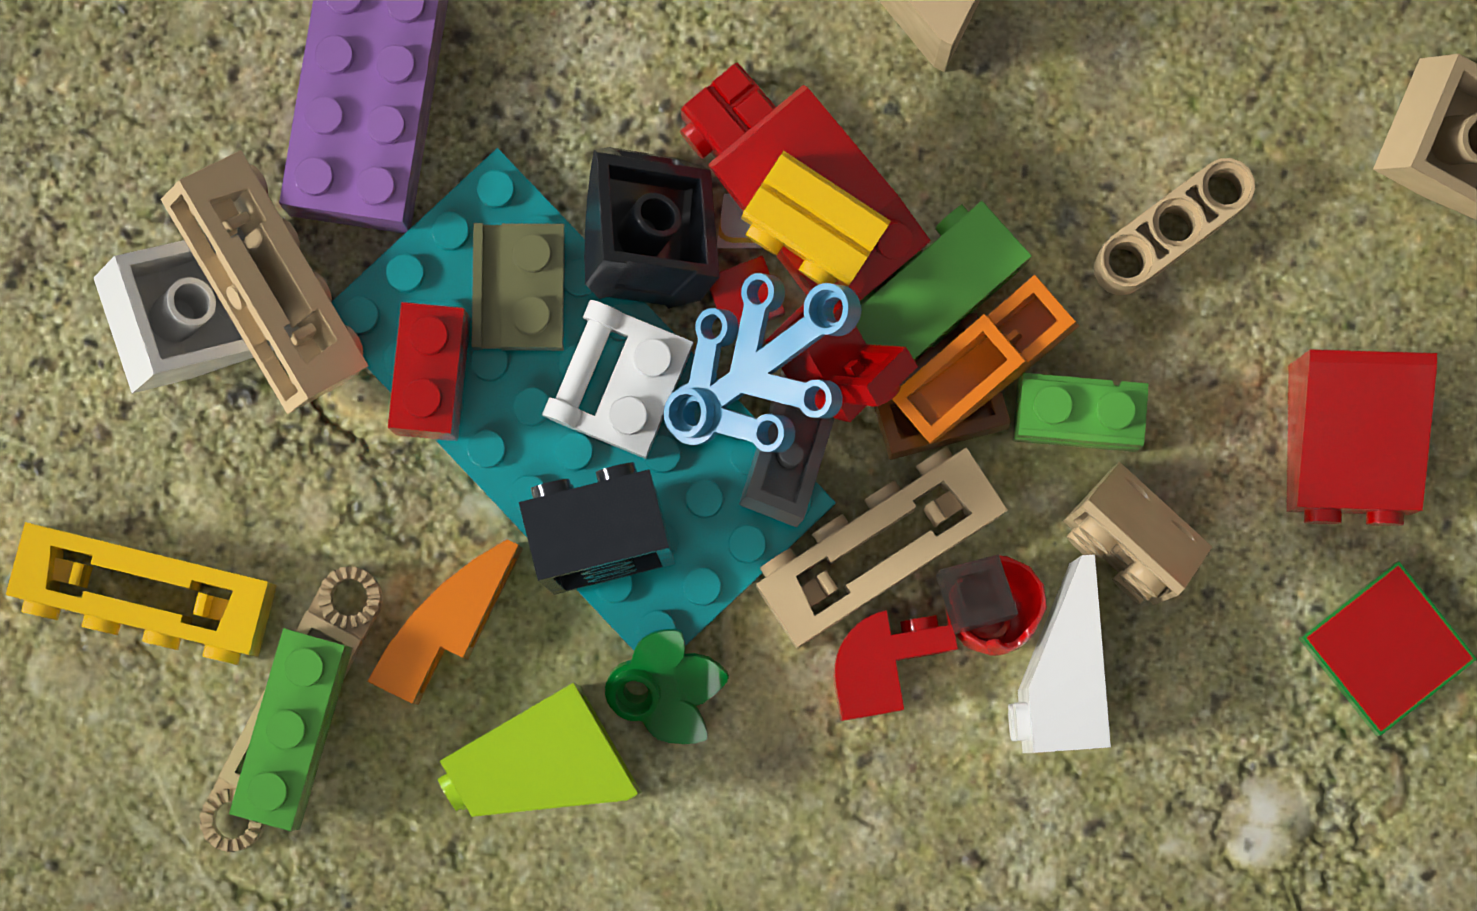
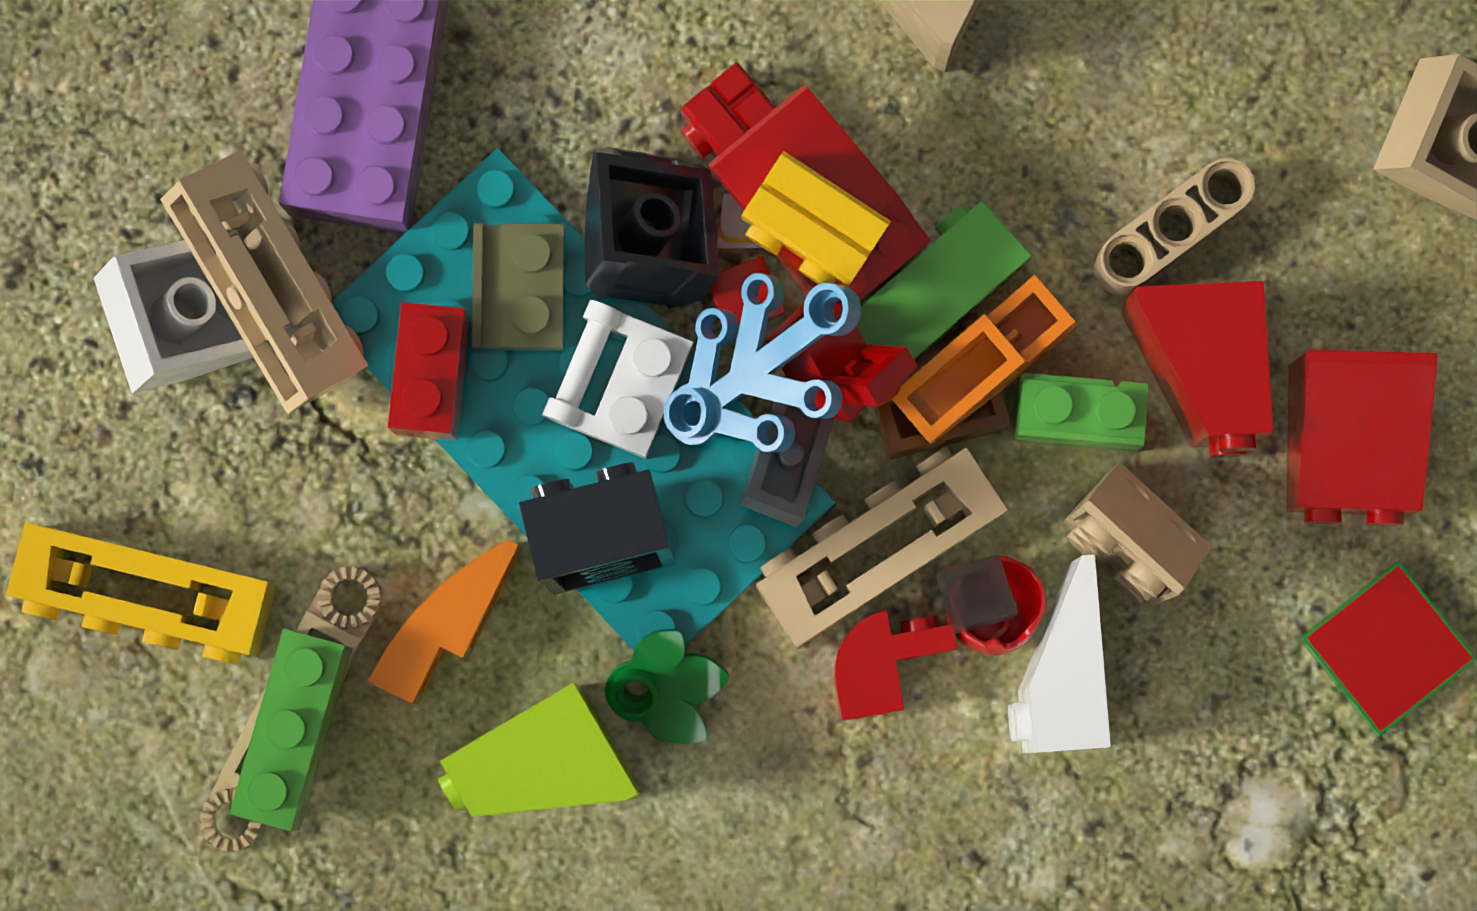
none -> red slope [1122,281,1273,458]

